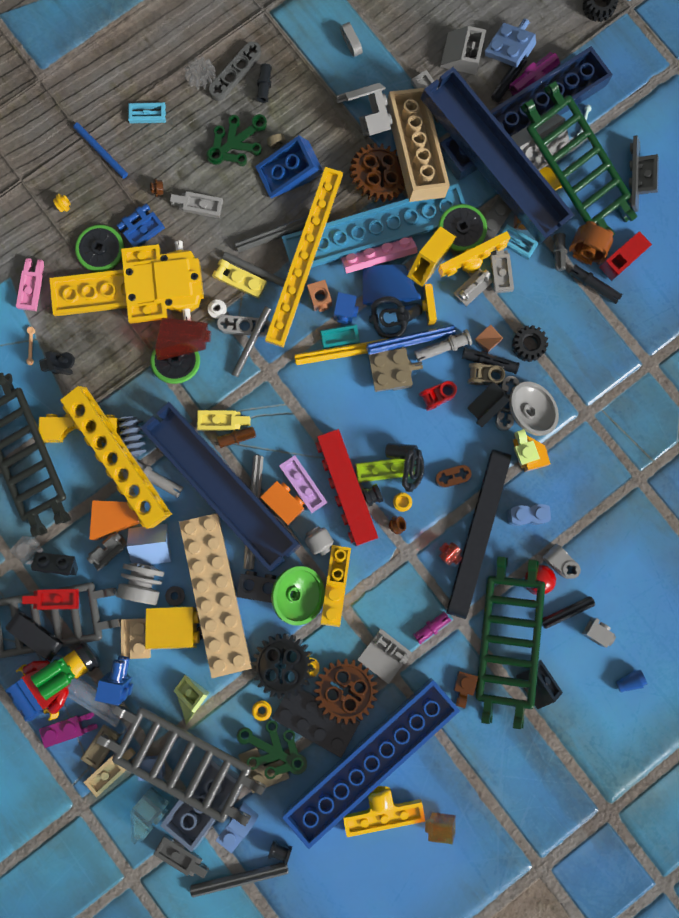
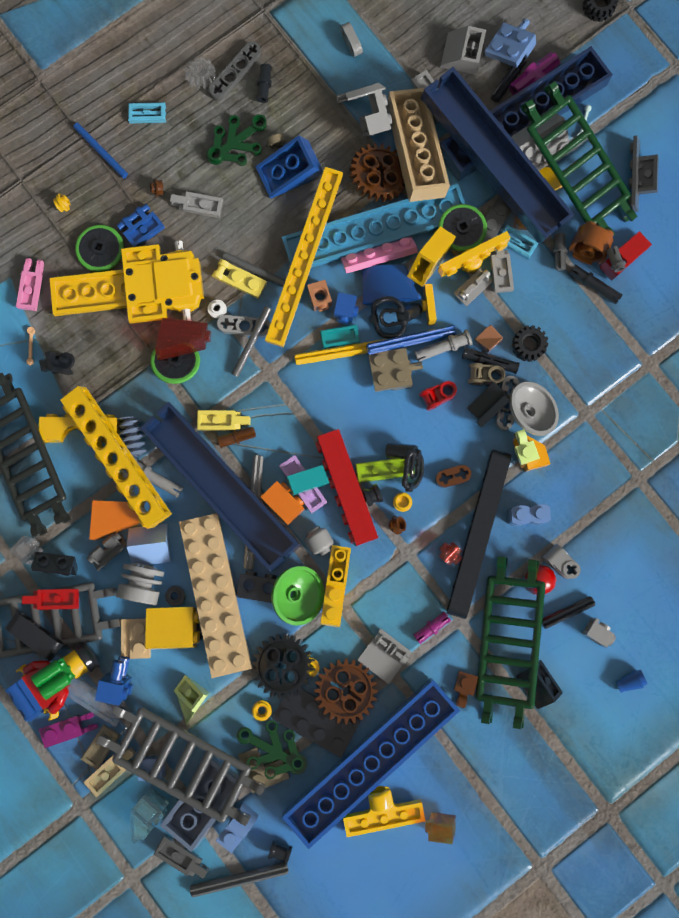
dark grey axle [235,215,308,252] -> none
none -> teal tile [286,465,329,496]
none -> dark grey pin [606,246,626,272]

